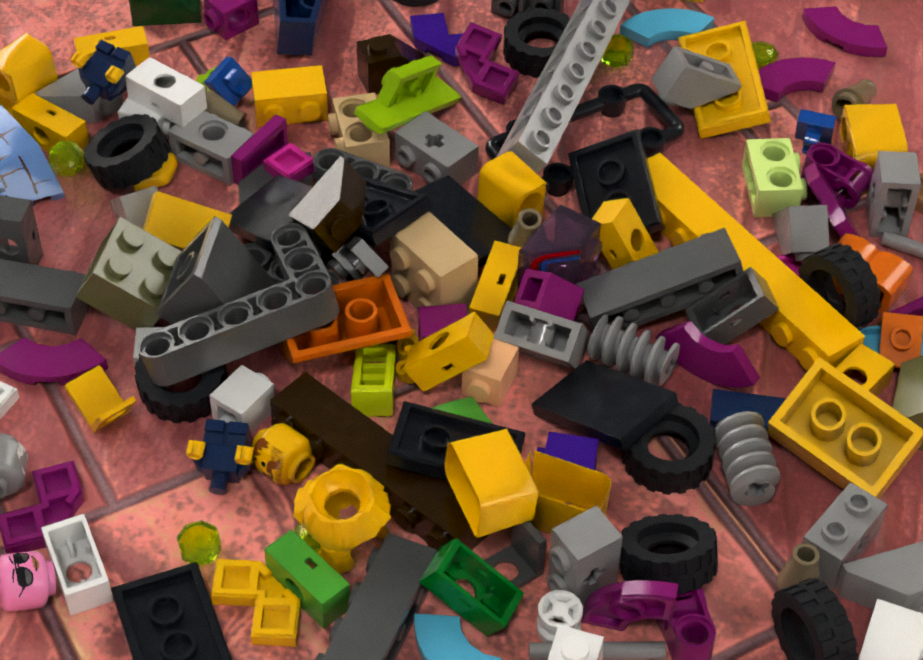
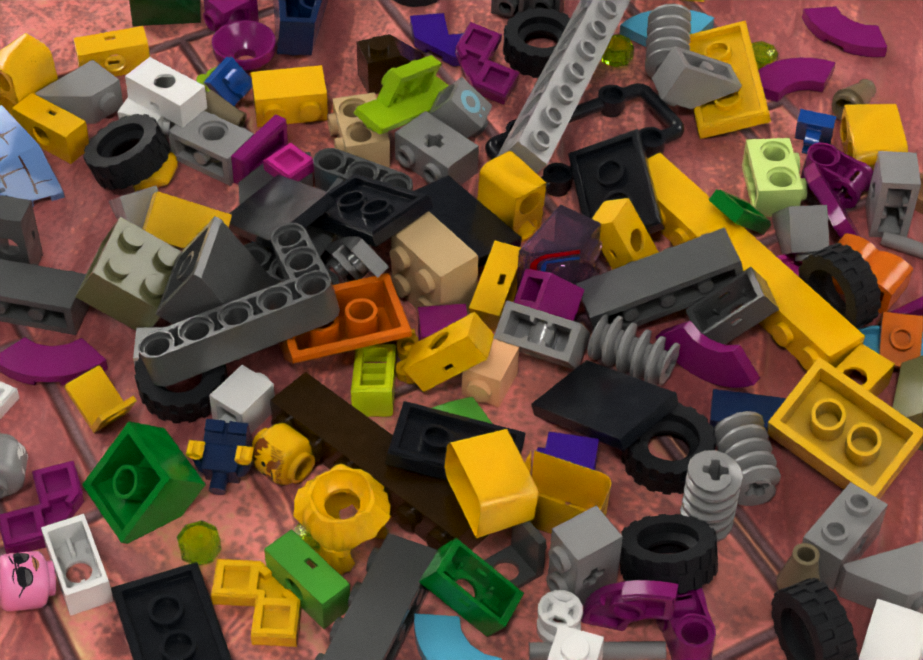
clear neon green tile [48,141,85,178] -> none
dark blue piece [70,40,136,105] -> none
dark brown slope [289,156,366,254] -> none
dark tan cone [508,208,547,258] -> none
none -> green slope [82,421,206,544]
none -> magenta piece [212,20,276,74]
none -> light grey brick [429,77,492,138]
none -> light grey piece [645,4,691,78]
none -> light grey piece [680,450,743,542]
none -> green tile [708,189,772,235]

